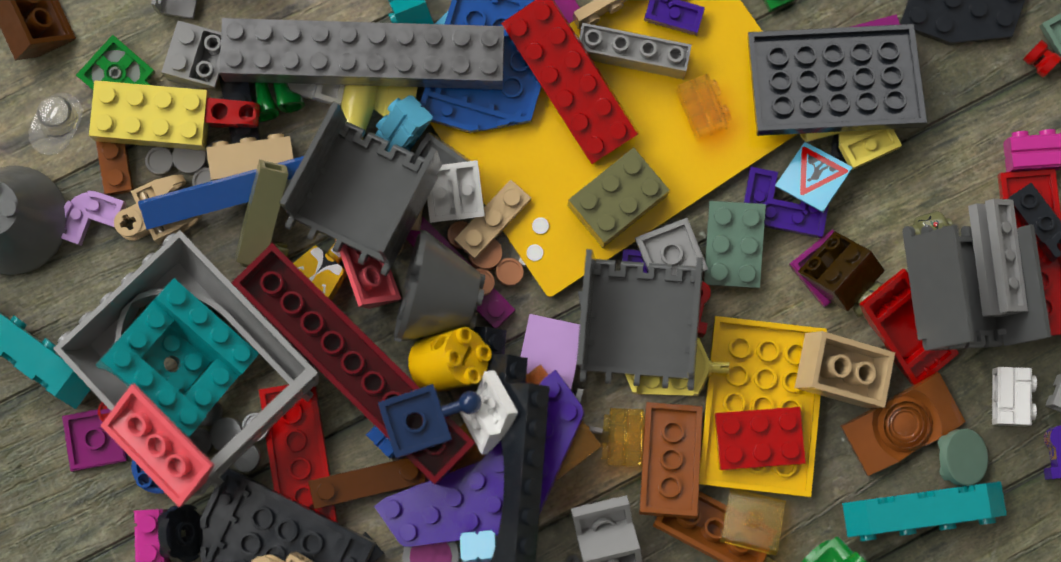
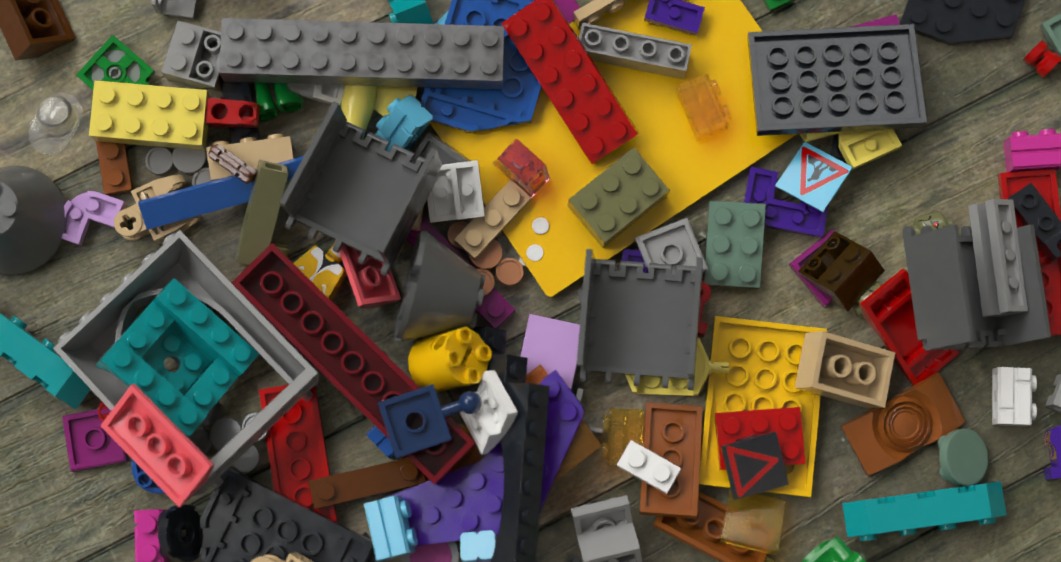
none -> axle [208,144,257,184]
none -> medium azure brick [364,495,418,561]
none -> clear pink torso [493,139,550,198]
none -> white plate [617,440,681,495]
none -> black piece [721,431,789,500]

